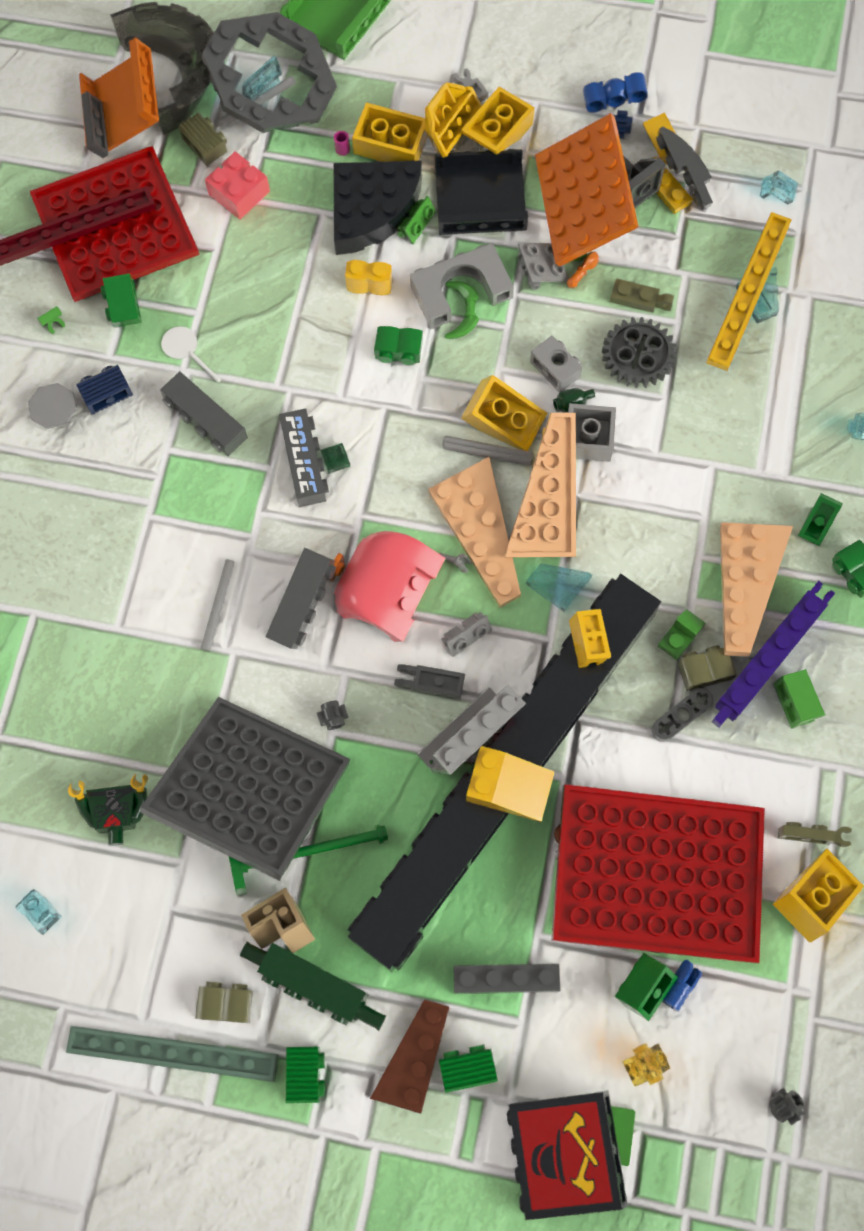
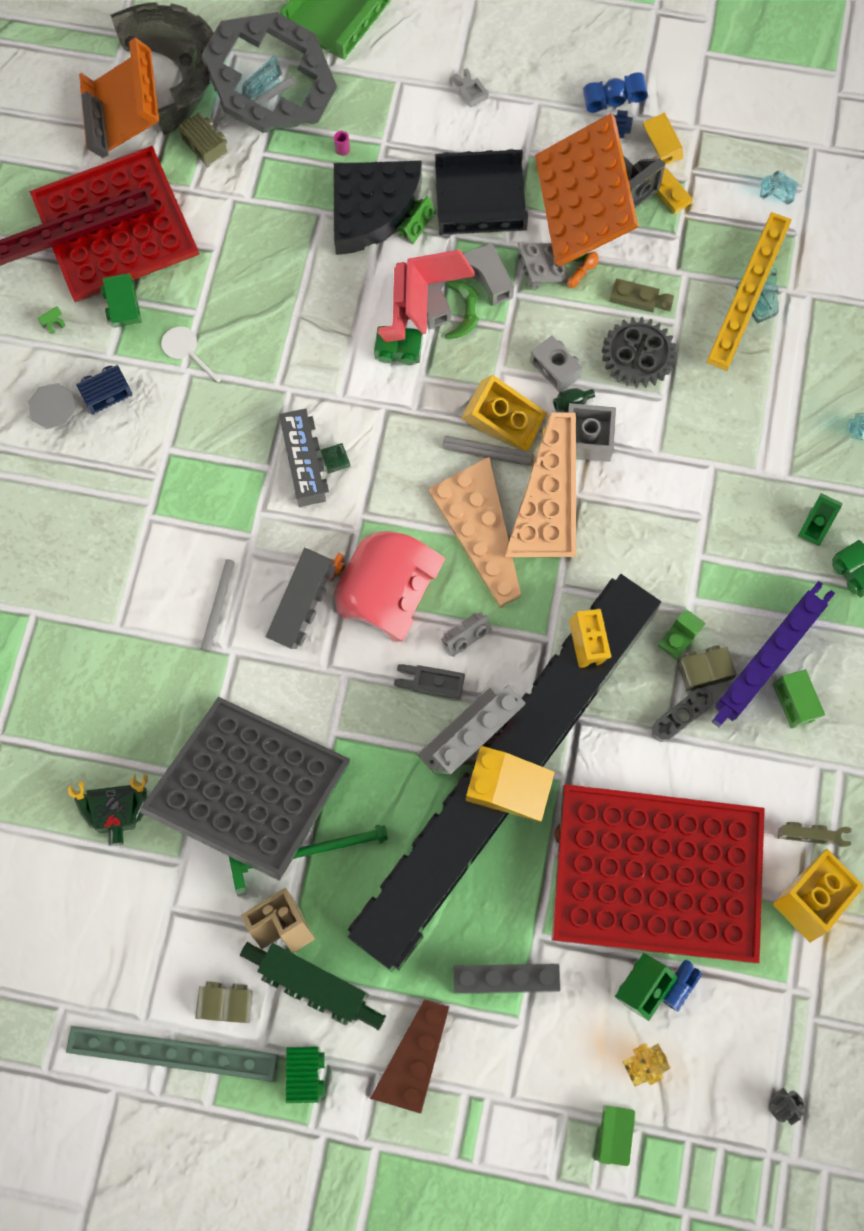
clear light blue bracket [15,889,62,935] -> none
dark grey brick [160,371,248,456] -> none
coral piece [204,151,270,220] -> none
dark grey gear [317,700,349,730] -> none
yellow brick [345,260,393,296] -> none
yellow brick [352,103,428,162] -> none
yellow wedge [425,82,482,157] -> none
light grey hand [439,553,472,573] -> none
green brick [439,1045,498,1093] -> none
yellow slope [461,86,535,154] -> none
panel [507,1090,628,1220] -> none
clear light blue wing [526,563,592,612] -> none
dark grey slope [656,127,713,211] -> none
light nougat wing [720,522,793,657] -> none
none -> coral piece [378,250,475,342]

